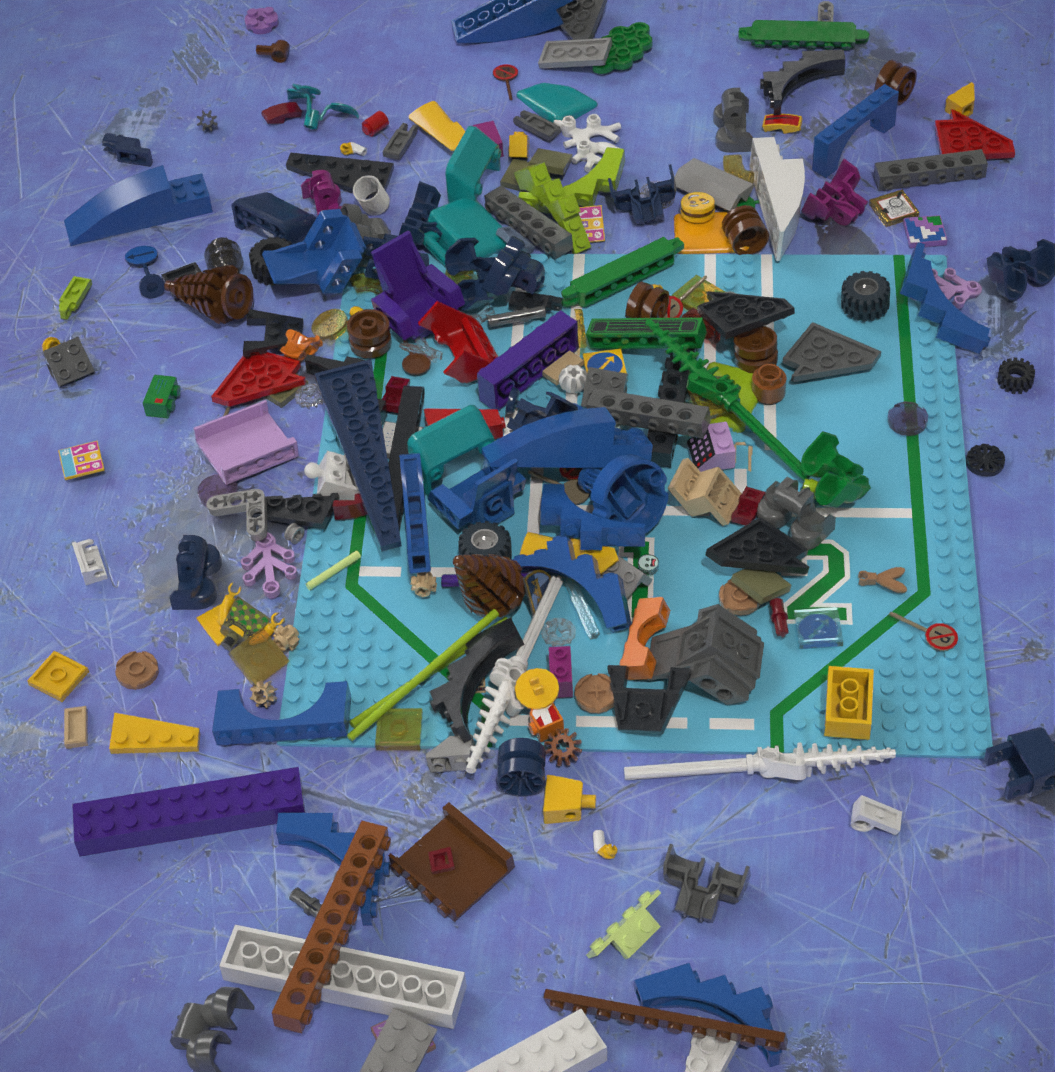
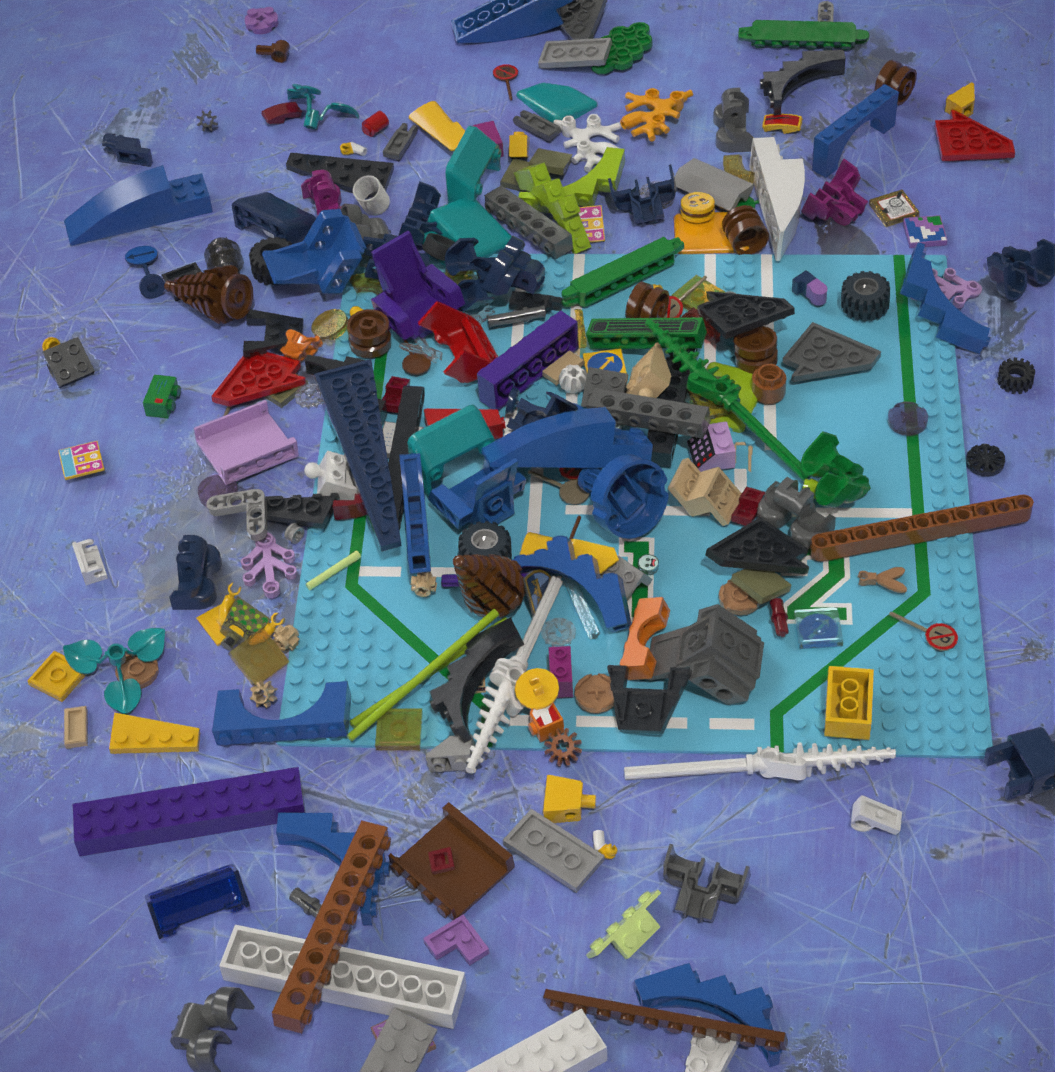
lime hinge [58,276,92,320] -> none
sand blue tile [496,226,535,253] -> none
dark blue wheel [497,738,546,797] -> none
blue arch [541,484,645,550] -> none
dark grey brick [873,149,988,191] -> none
none -> teal plant [63,628,165,714]
none -> clear blue windscreen [144,864,250,939]
none -> black tyre [422,233,455,261]
none -> medium lavender plate [423,915,489,966]
none -> light grey plate [503,809,605,893]
none -> light orange plant [620,88,693,142]
none -> tan slope [626,342,671,398]
none -> leg [792,270,828,306]
none -> dark orange beam [810,494,1034,561]

